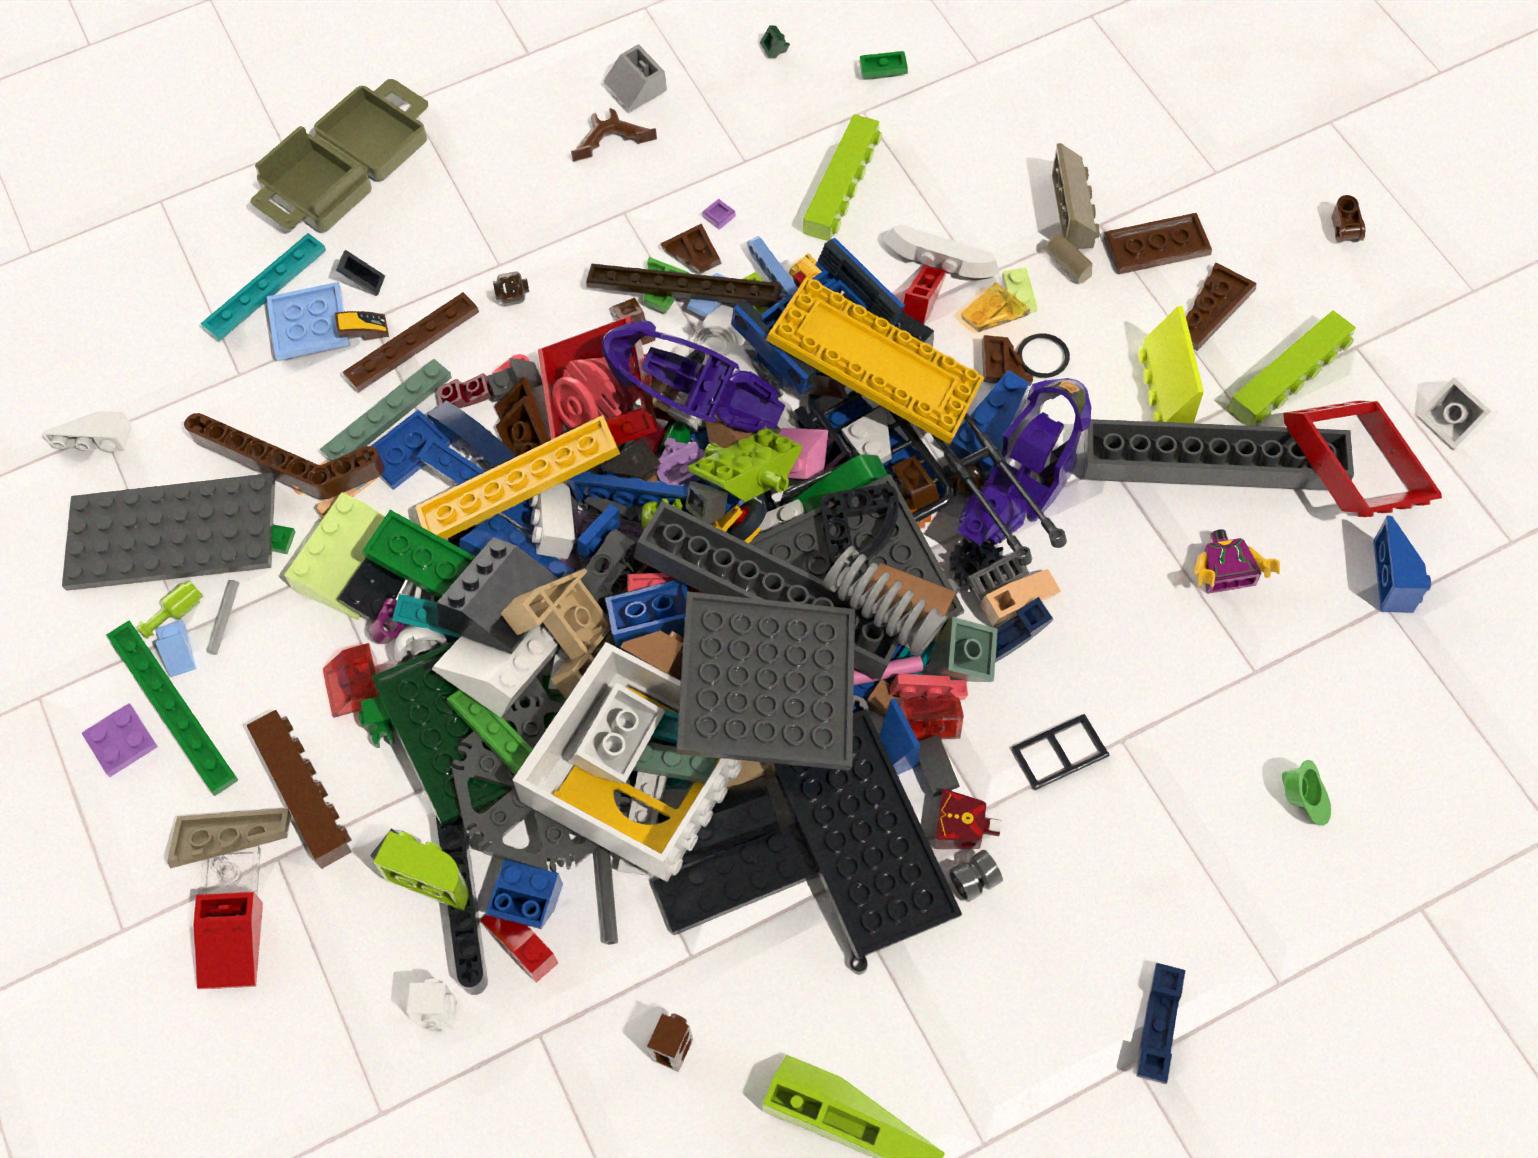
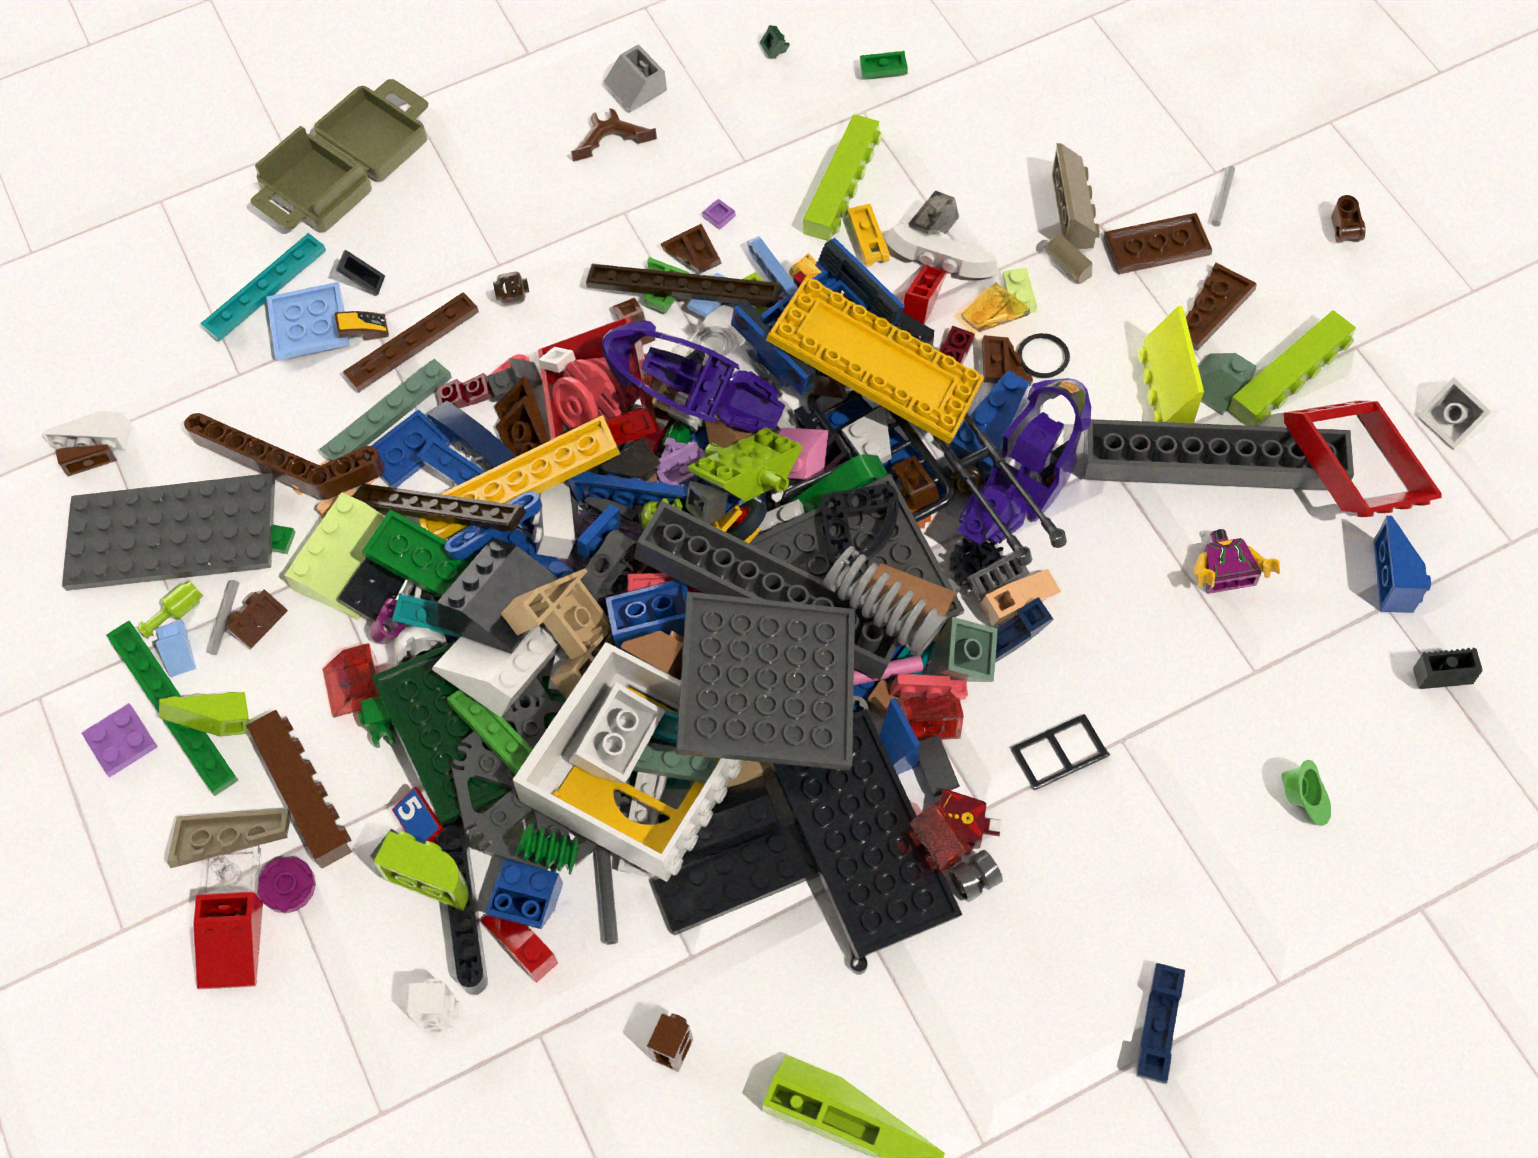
none -> reddish brown slope [55,444,117,477]
none -> lime slope [159,692,249,737]
none -> reddish brown bracket [225,589,288,650]
none -> magenta tile [257,856,316,914]
none -> dark brown tile [353,484,526,532]
none -> blue panel [392,787,444,846]
none -> blue plate [445,491,542,560]
none -> green piece [515,823,580,875]
none -> white plate [538,347,575,373]
none -> yellow plate [847,203,890,266]
none -> clear red slope [907,799,972,874]
none -> clear smoke slope [908,190,959,234]
none -> dark red slope [939,325,976,364]
none -> sand green slope [1198,352,1257,415]
none -> light grey bar [1211,166,1235,227]
none -> pearl dark grey brick [1413,647,1483,689]

